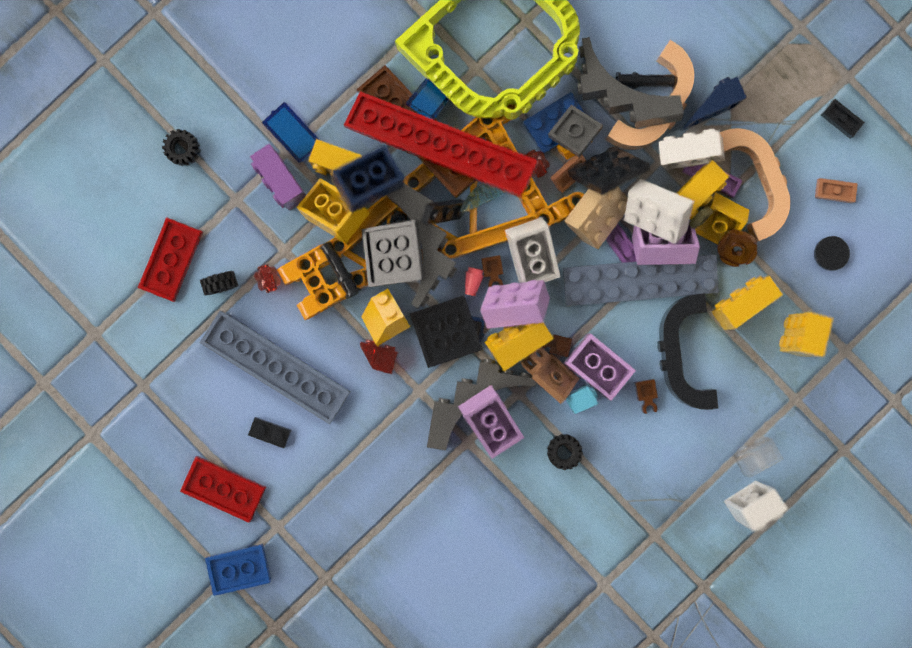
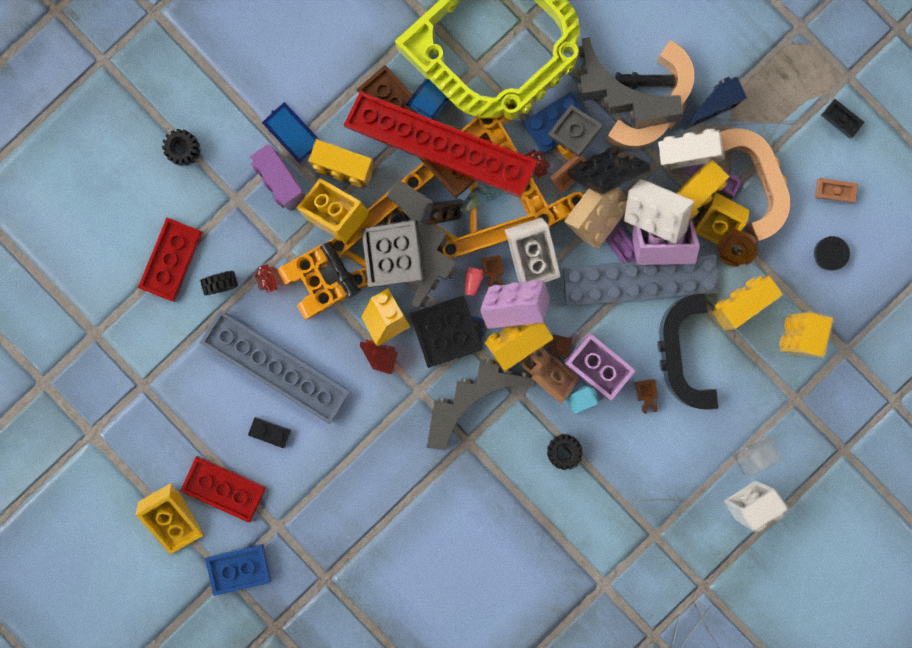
dark blue brick [332,145,405,213] -> none
lavender brick [458,385,524,459] -> none
olive tile [688,206,713,229] -> none
none -> yellow slope [136,483,203,555]

